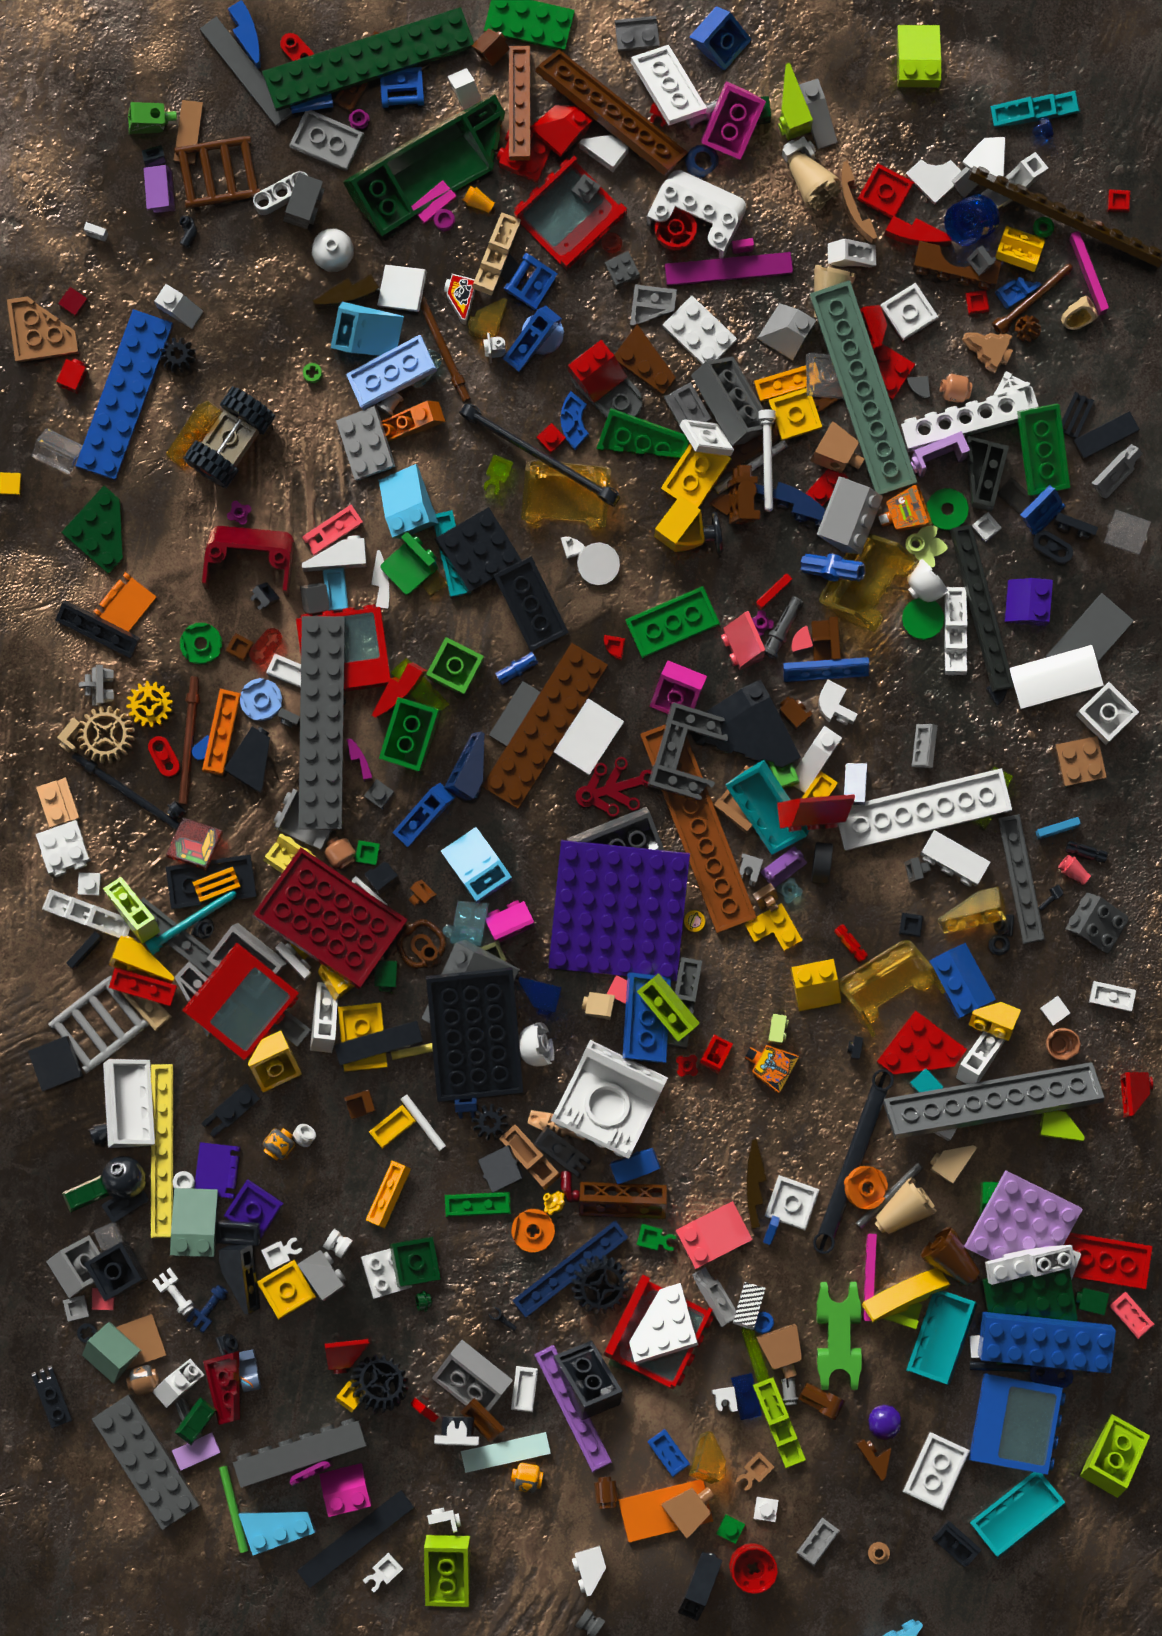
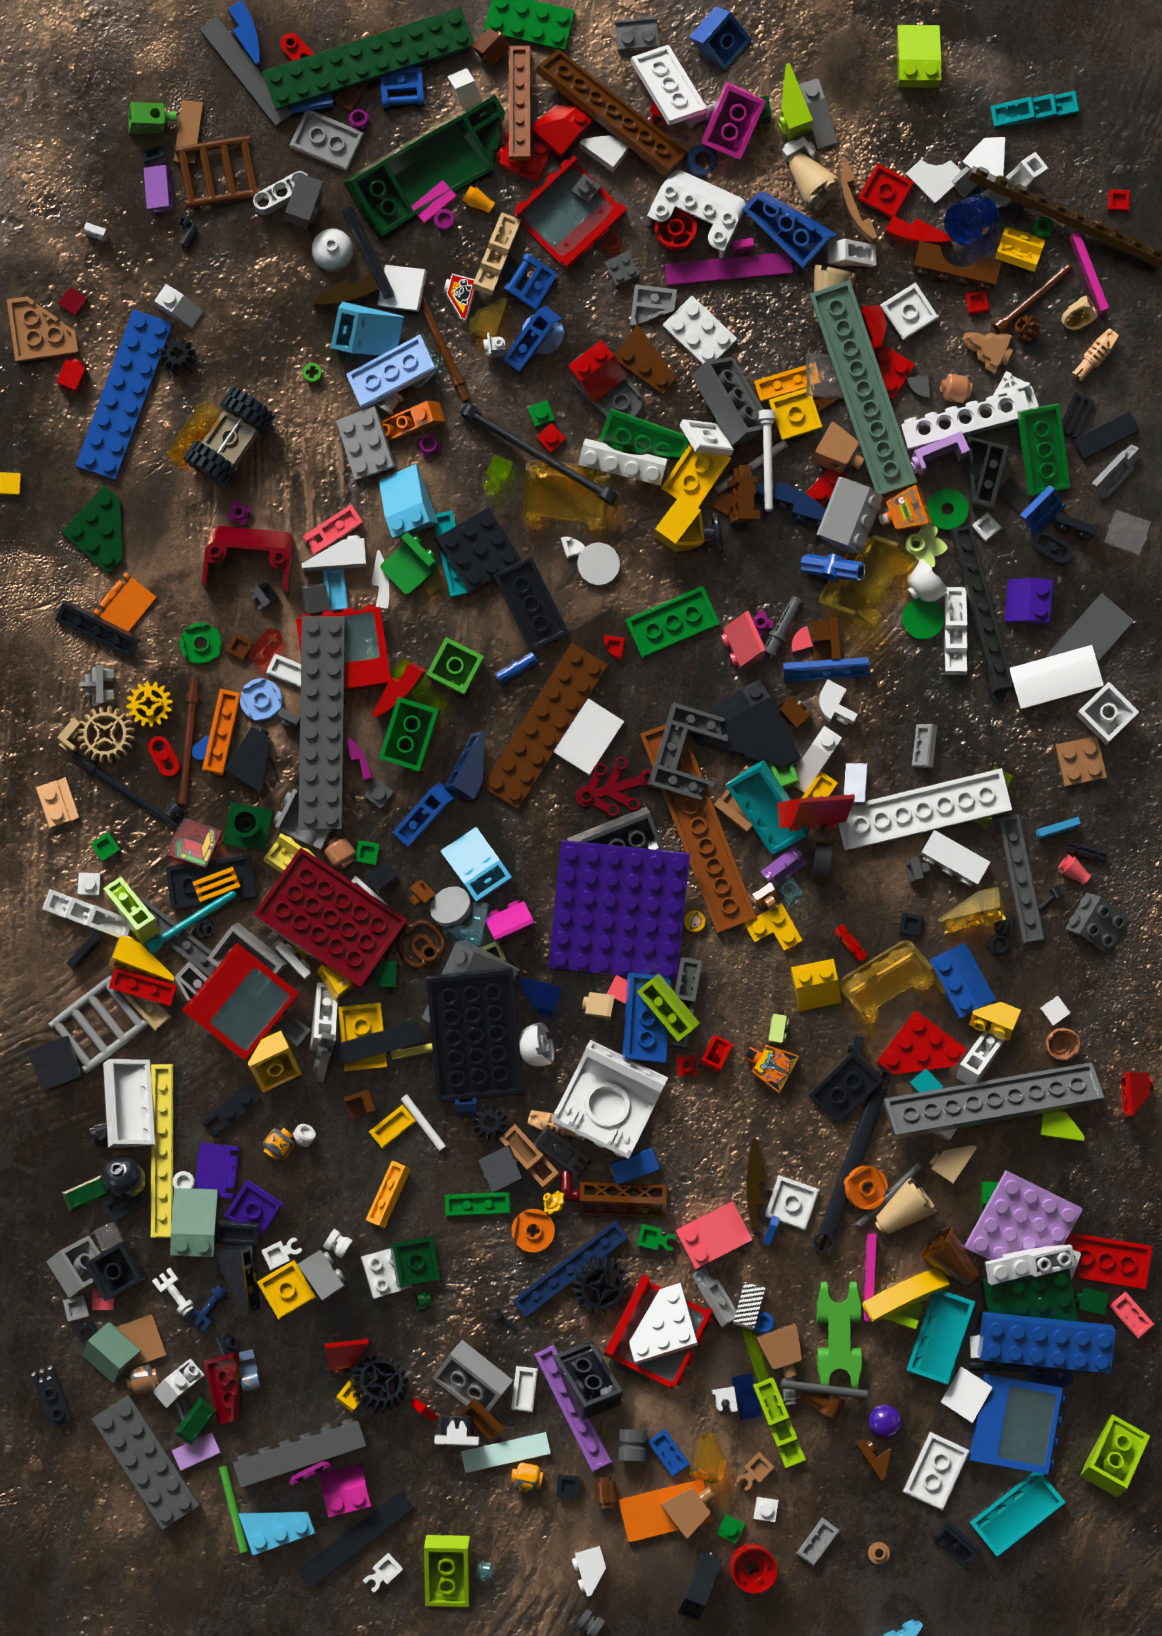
clear panel [32,428,83,474] -> none
white plate [36,820,91,877] -> none
white bracket [427,1507,461,1533] -> none
dark grey tile [489,681,540,747] -> none
blue tile [561,392,589,451] -> none
dark pink slope [650,661,707,714] -> none
flat silver plate [664,382,711,433] -> none
light grey hinge [739,854,763,887] -> none
red tile [756,574,792,611] -> none
light grey slope [757,303,816,361] -> none
dark grey tile [967,245,996,276] -> none
blue slope [995,277,1042,309] -> none
clear blue tile [1032,117,1054,139] -> none
white plate [1089,981,1136,1012] -> none
none -> green plate [91,832,121,862]
none -> dark green plant [222,802,273,852]
none -> dark grey hinge [313,1032,335,1082]
none -> black axle [342,206,394,299]
none -> magenta plate [416,433,441,457]
none -> light grey tile [430,886,472,927]
none -> clear light blue plate [476,1560,493,1581]
none -> green plate [528,400,555,428]
none -> black plate [556,1474,580,1499]
none -> white arch [578,438,667,485]
none -> dark grey wheel [618,1429,648,1461]
none -> blue wedge [743,191,837,268]
none -> dark grey bar [780,1380,868,1399]
none -> black tile [808,1049,884,1125]
none -> white sticker [941,1366,992,1423]
none -> light nougat hinge [1072,329,1119,382]

